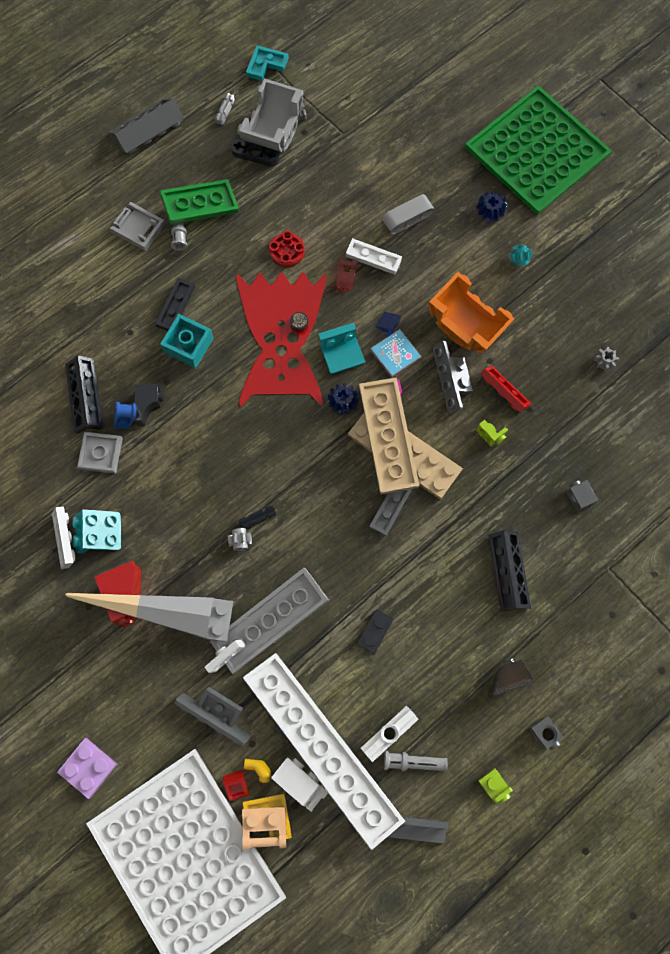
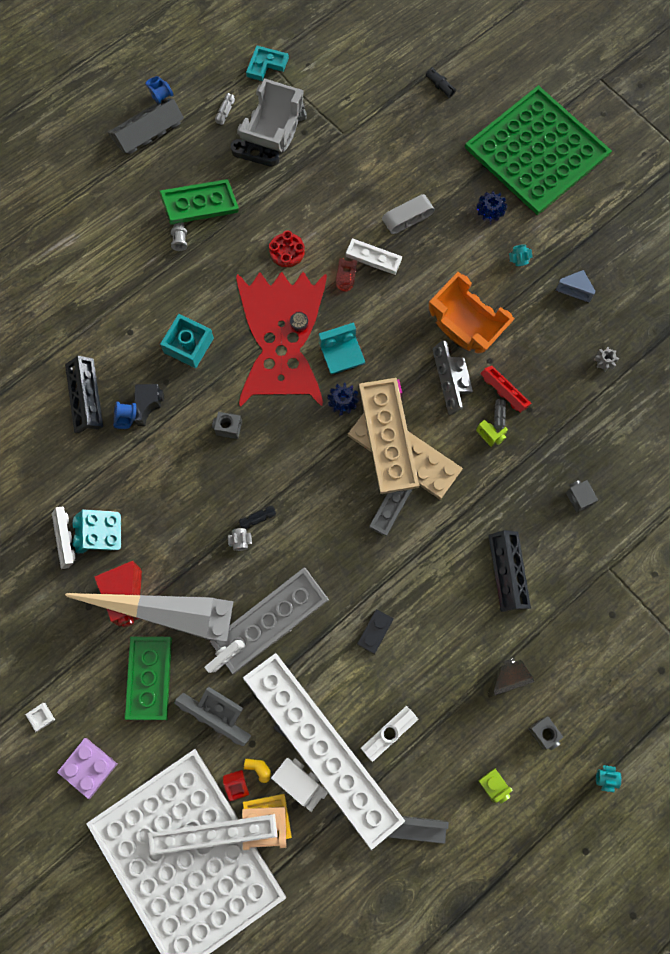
light grey tile [77,432,123,474] -> none
light grey container [110,202,166,251] -> none
black plate [155,278,195,331] -> none
medium azure tile [370,329,422,378] -> none
clear blue slope [375,312,401,335] -> none
light grey pin [384,751,448,772] -> none
none -> white tile [25,703,55,732]
none -> green plate [125,637,172,720]
none -> blue piece [146,76,174,104]
none -> white tile [148,814,277,856]
none -> dark grey brick [212,412,242,439]
none -> black pin [425,67,456,98]
none -> dark grey axle [494,399,506,430]
none -> sand blue slope [555,270,595,303]
none -> teal gear [596,765,621,793]

